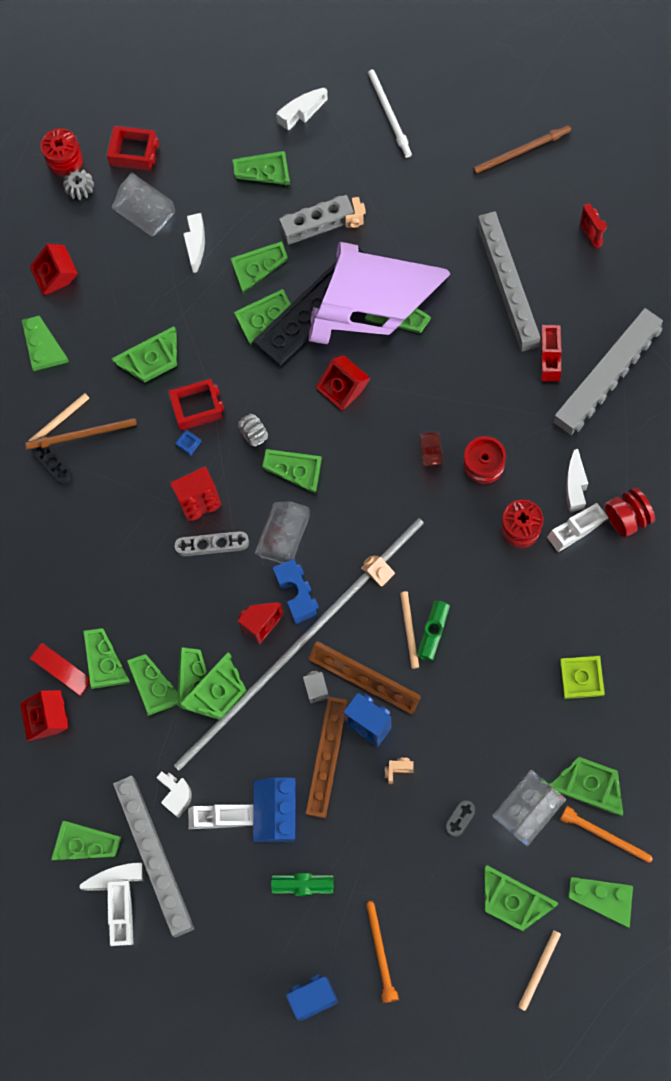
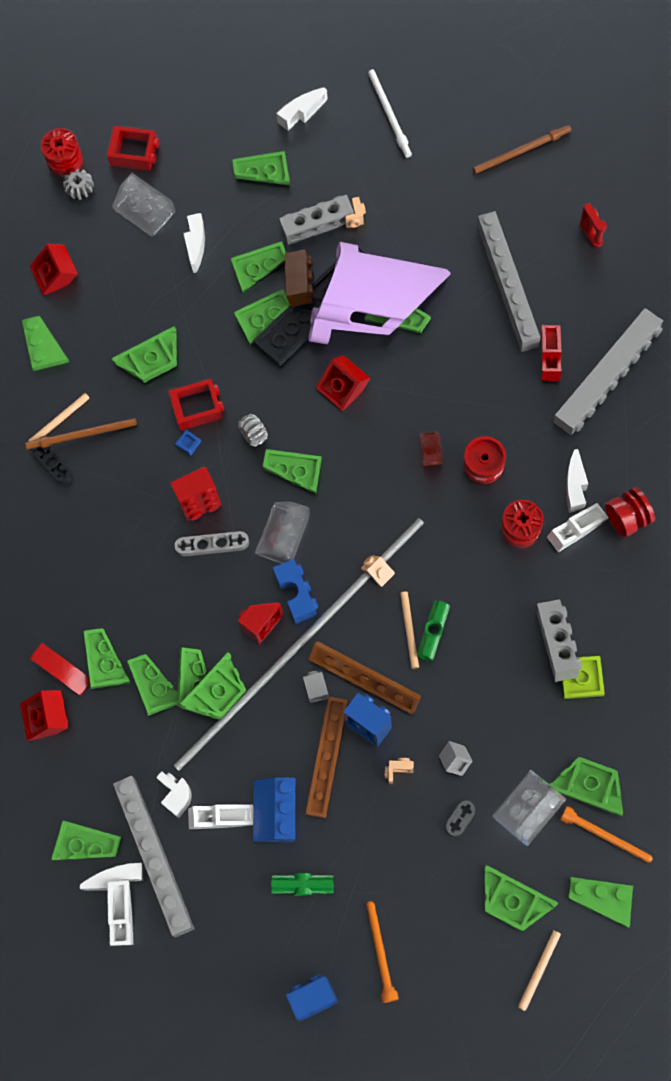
none -> reddish brown brick [285,249,315,307]
none -> light grey panel [439,741,472,776]
none -> light grey brick [536,599,582,682]

